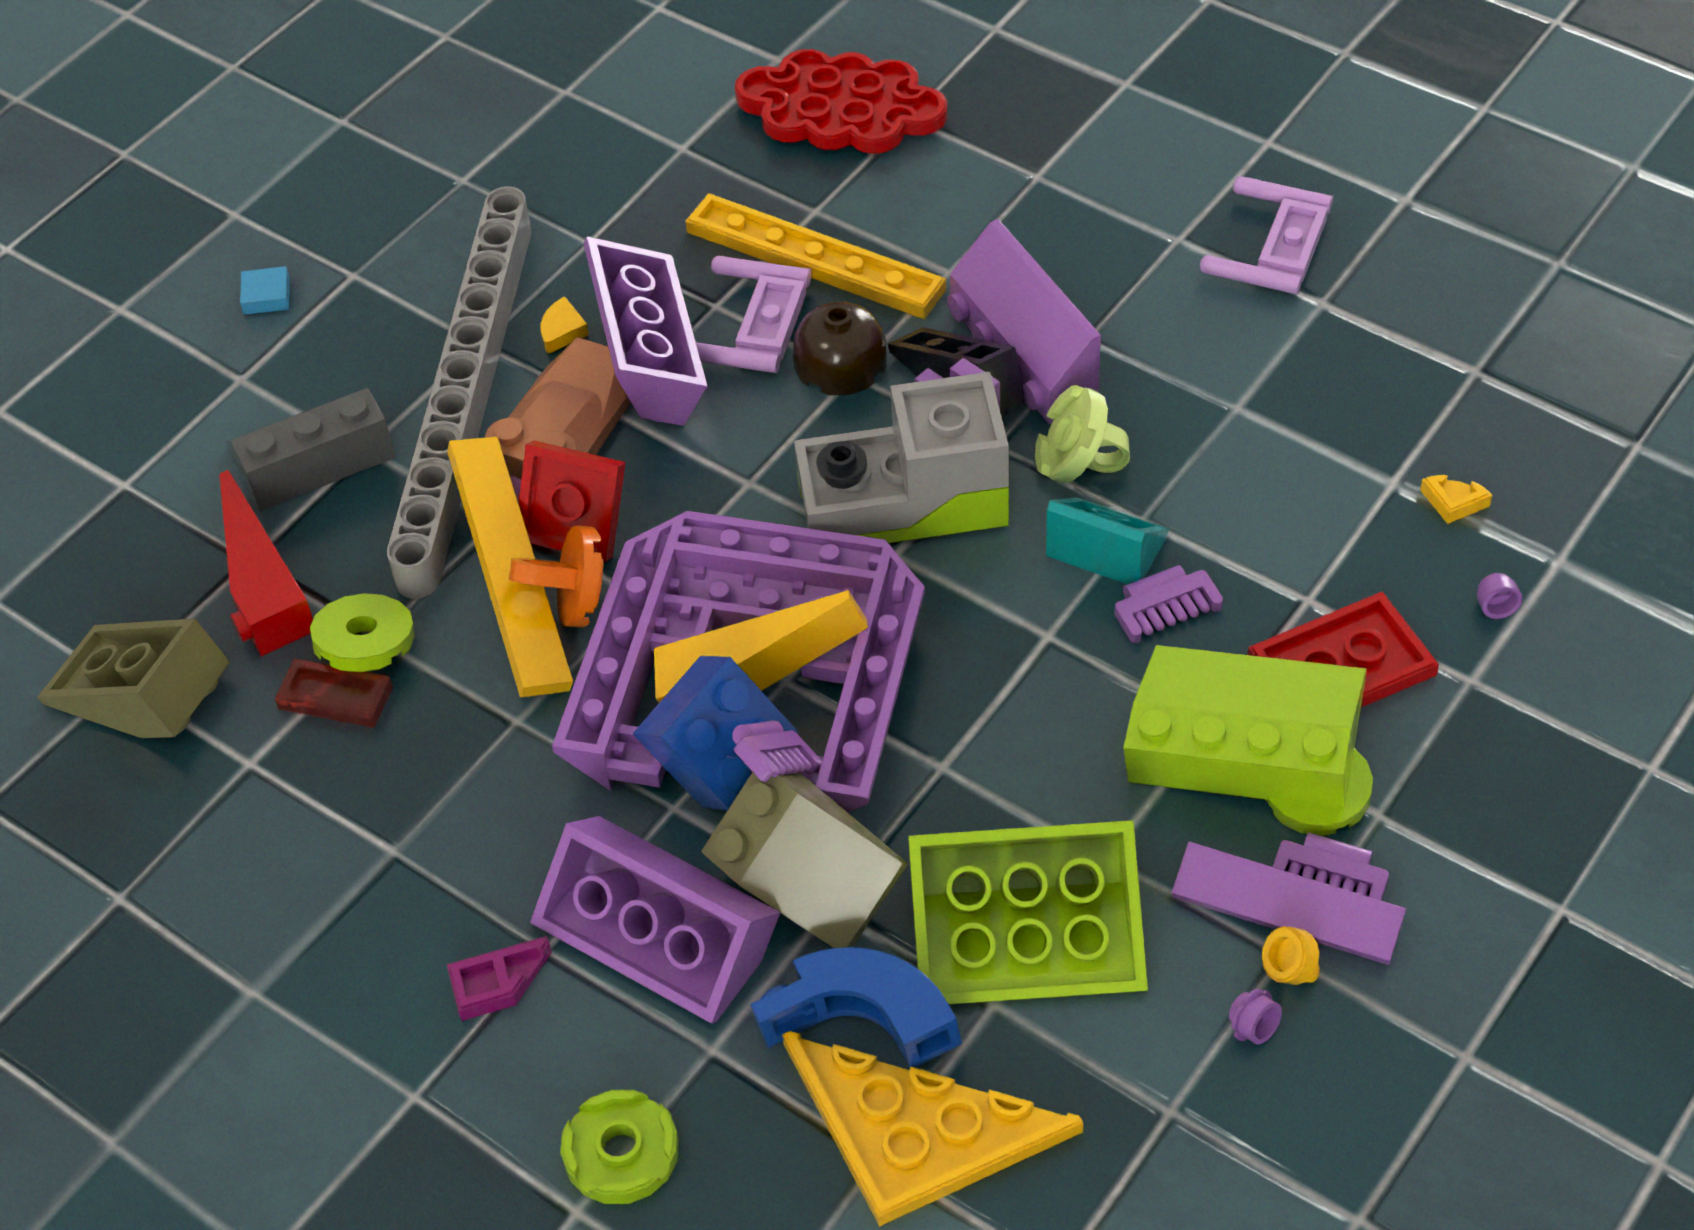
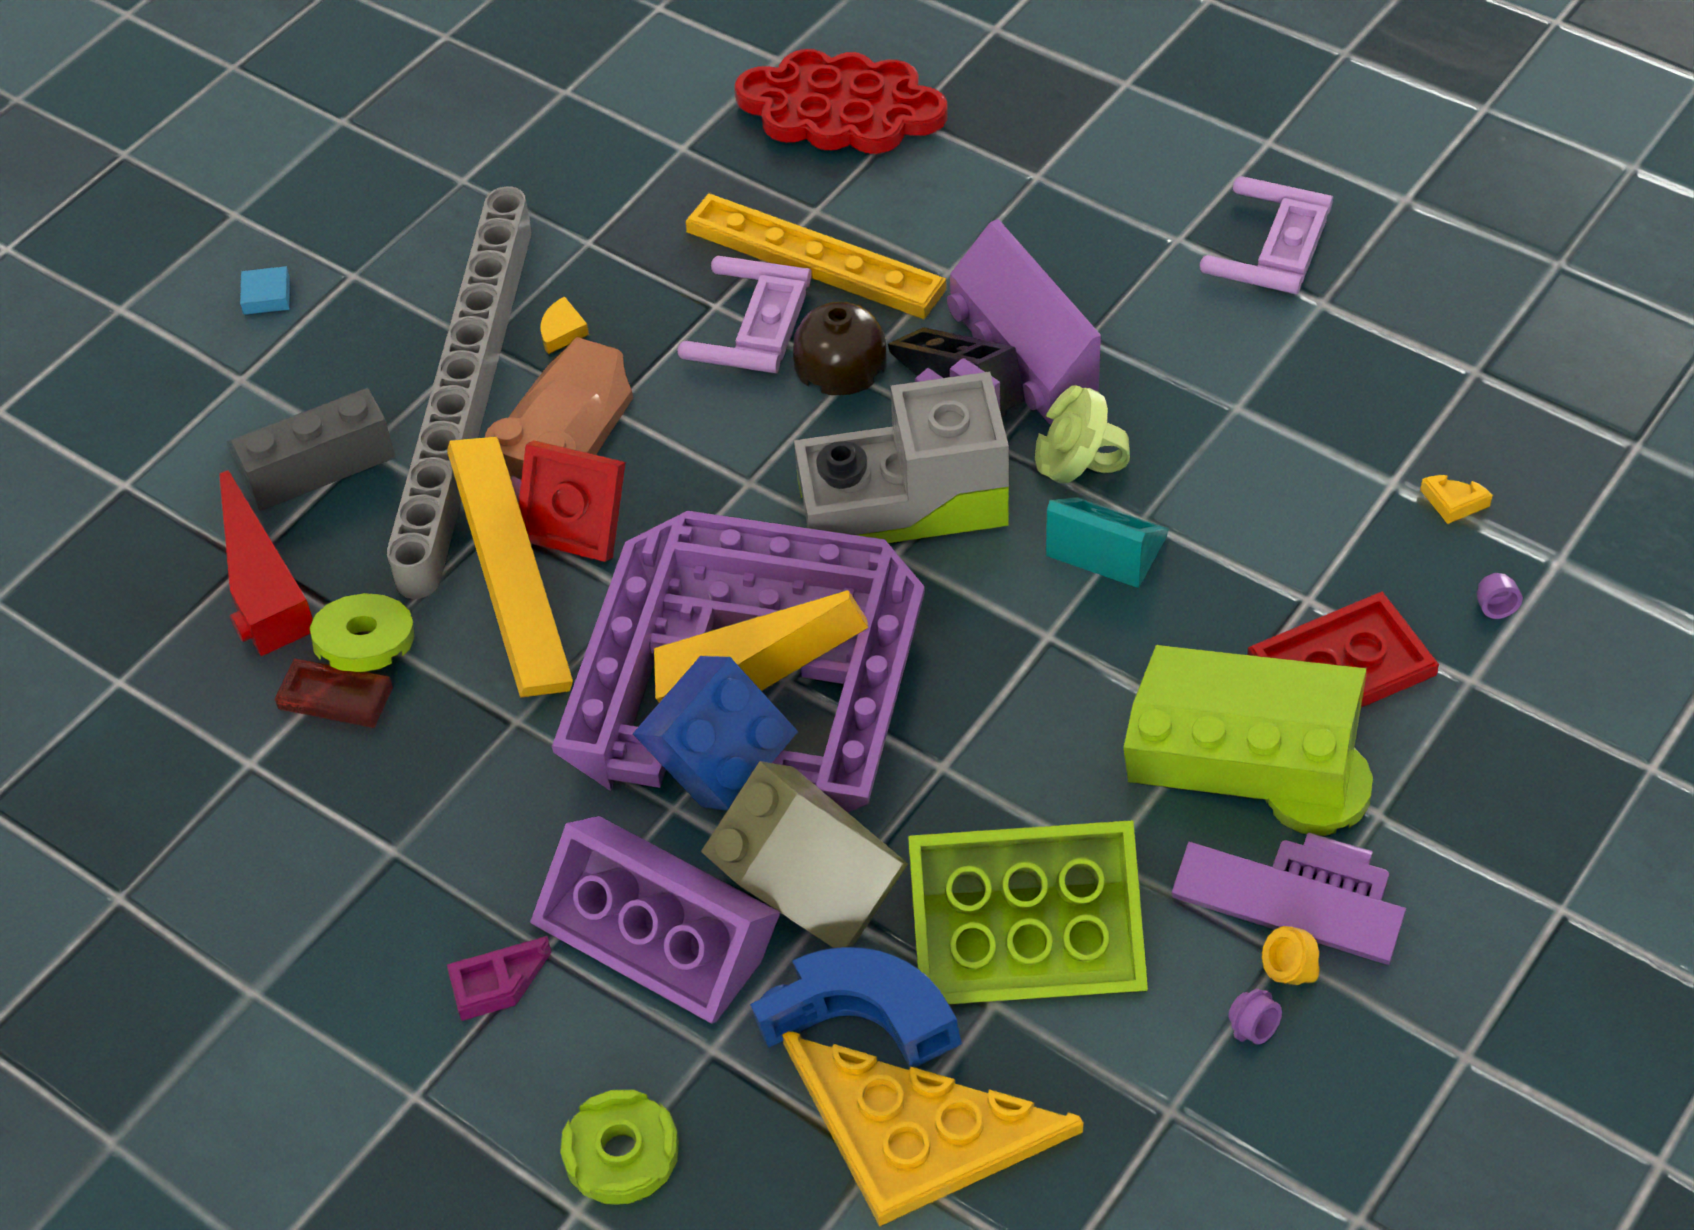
olive slope [37,618,230,738] -> none
orange tile [509,525,603,628] -> none
medium lavender slope [583,237,707,426] -> none
medium lavender piece [733,720,822,782] -> none
medium lavender piece [1114,565,1223,643] -> none

